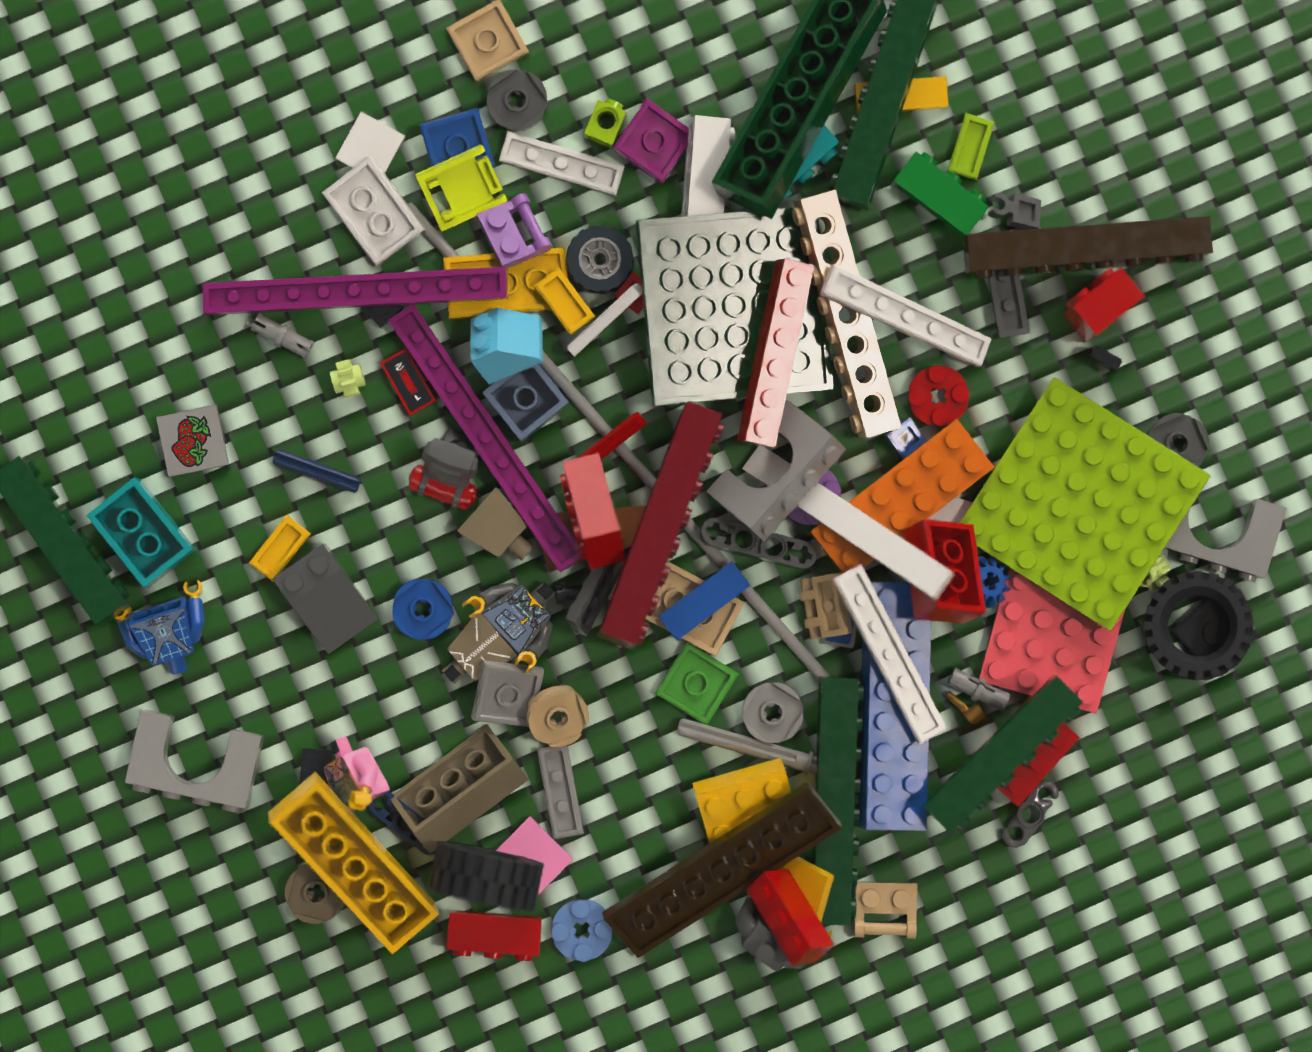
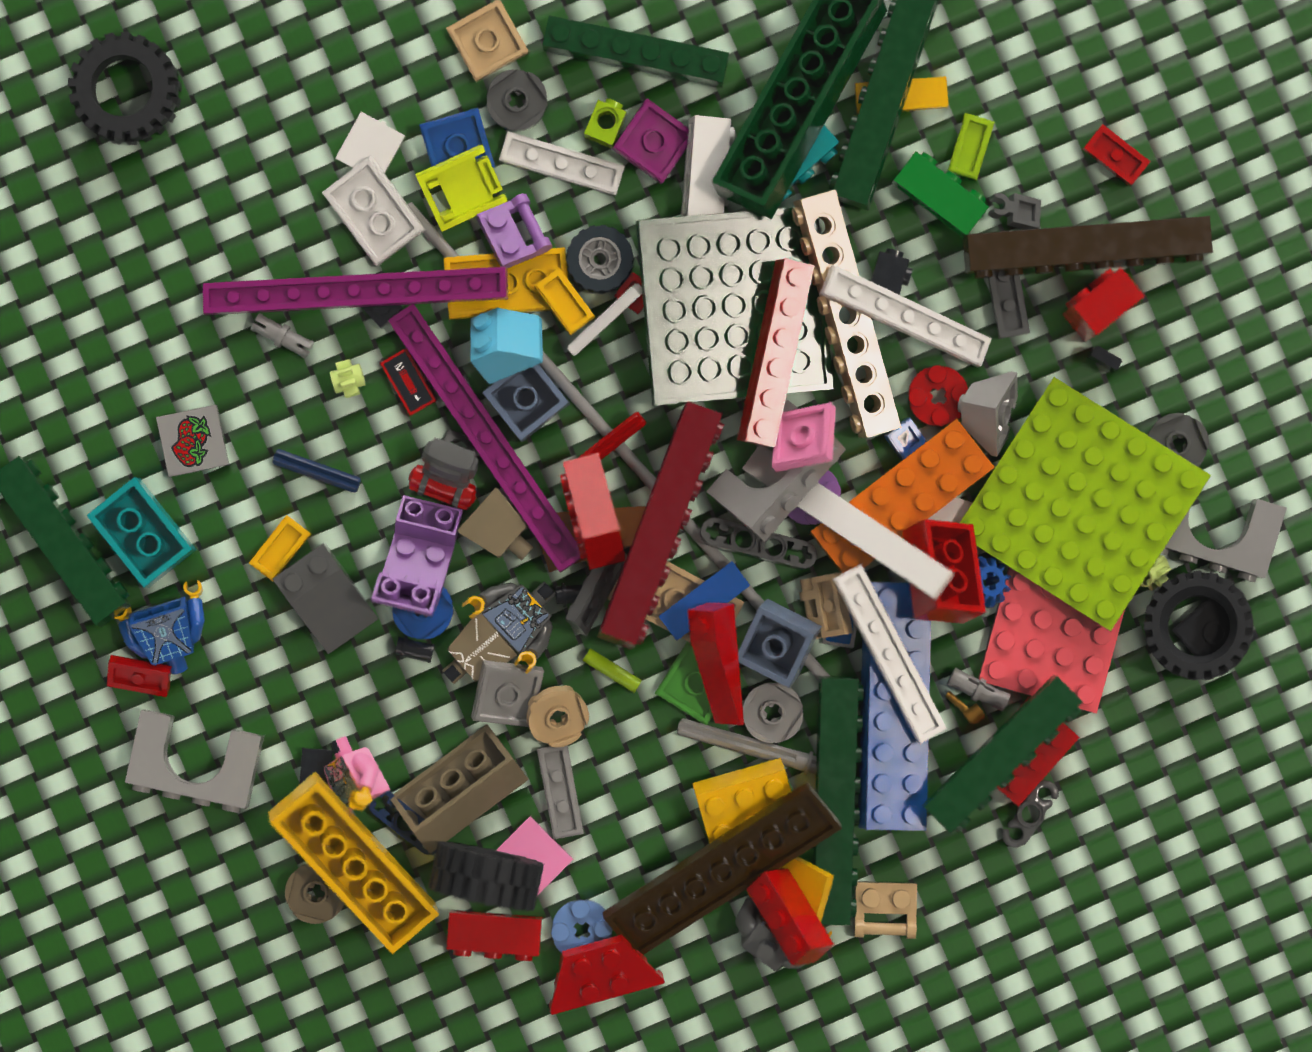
none -> black tyre [68,32,182,145]
none -> red plate [107,655,172,697]
none -> medium lavender slope [371,495,463,616]
none -> black pin [395,635,435,663]
none -> dark green brick [543,15,729,88]
none -> red wing [549,935,665,1015]
none -> lime piece [582,648,642,693]
none -> red slope [688,602,744,725]
none -> sand blue brick [738,599,822,688]
none -> bright pink tile [772,403,836,472]
none -> black brick [871,248,913,295]
none -> light grey slope [958,371,1018,457]
none -> red plate [1082,124,1151,187]

